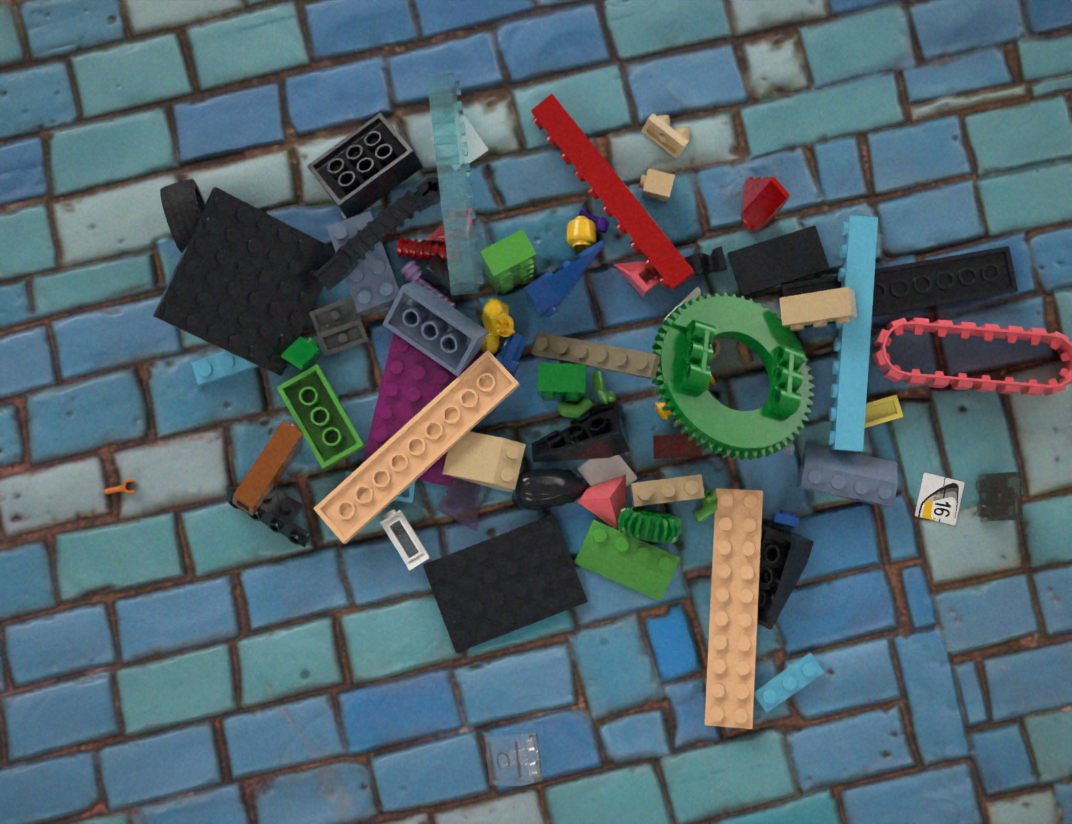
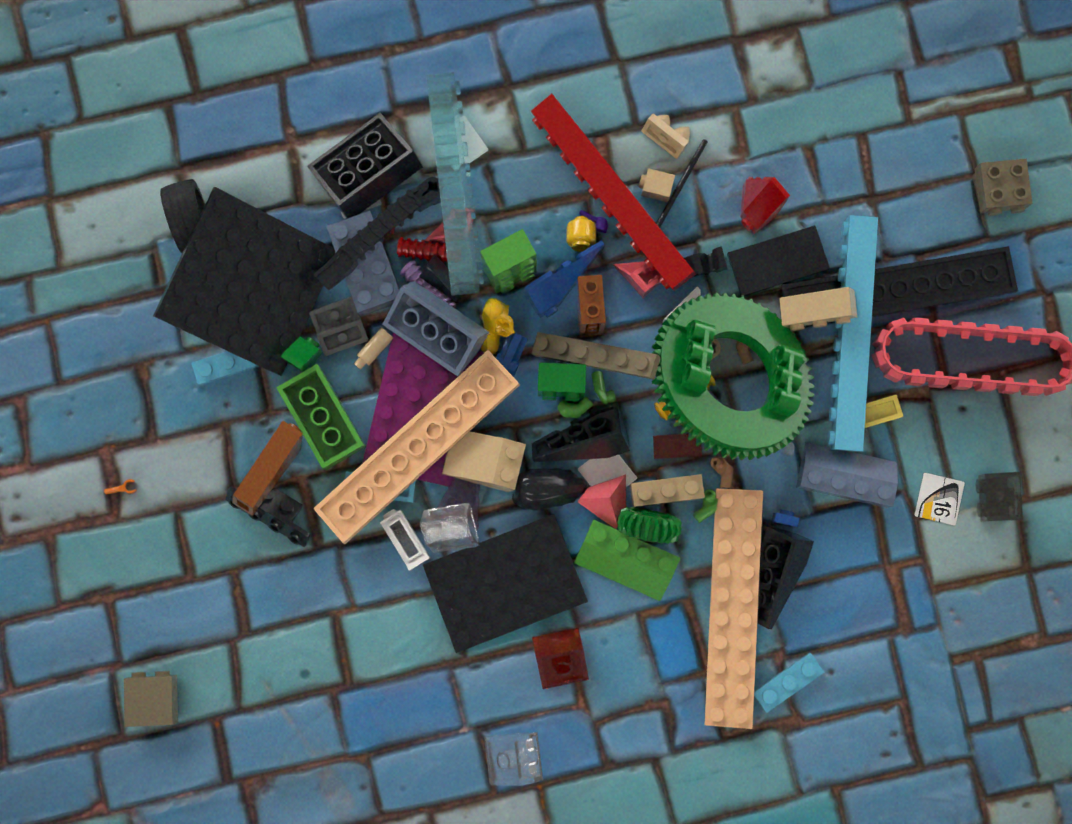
none -> dark tan brick [124,671,178,727]
none -> tan cylinder [354,327,393,370]
none -> clear slope [420,503,480,554]
none -> clear red slope [532,628,589,689]
none -> dark orange slope [578,275,606,337]
none -> black axle [656,139,708,228]
none -> medium nougat arm [710,456,733,489]
none -> dark tan brick [974,158,1033,216]

